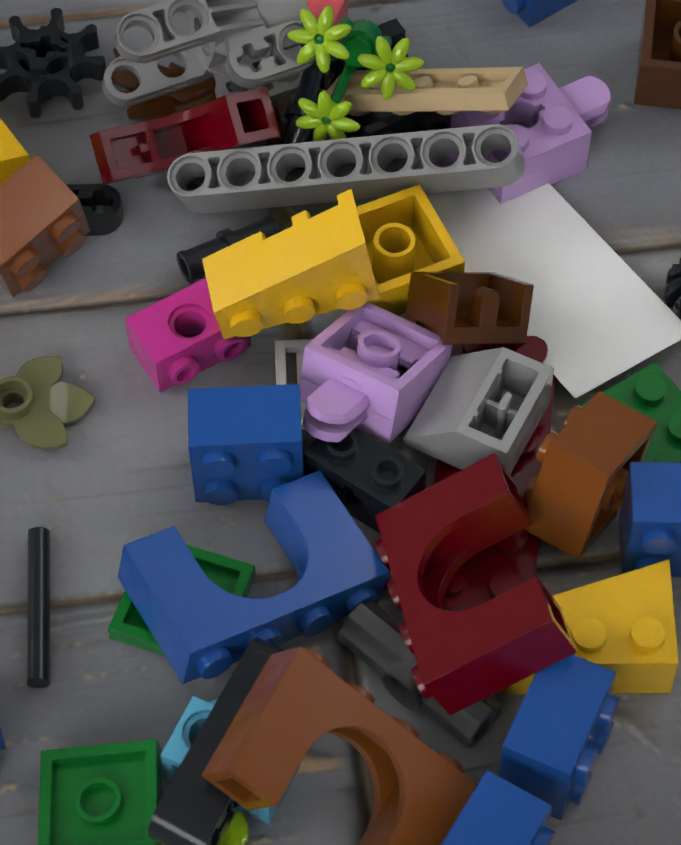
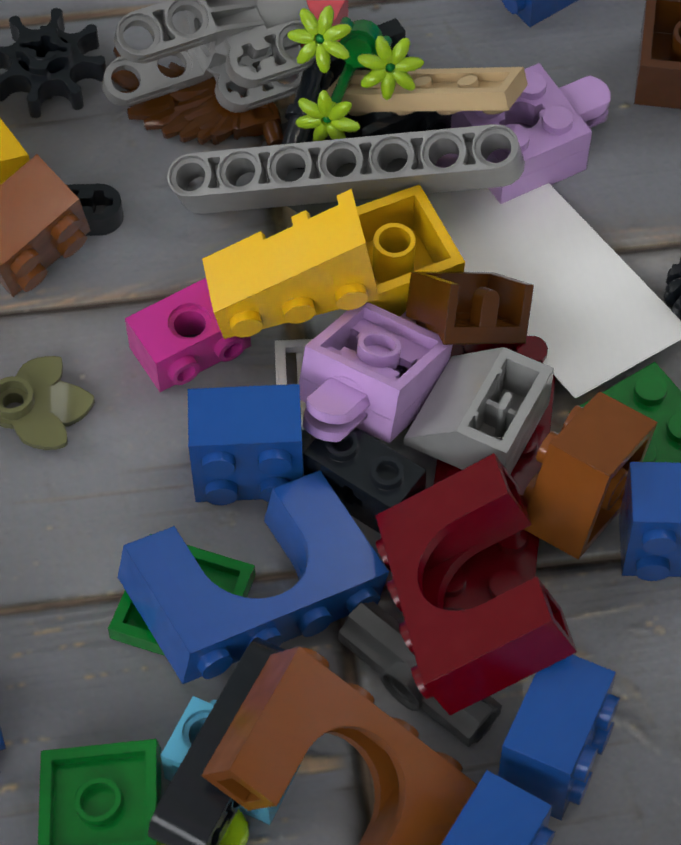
black bar [27,527,50,688] -> none
dark red arch [89,86,281,185] -> none
black pin [176,215,281,283] -> none
yellow wedge [498,559,679,694] -> none

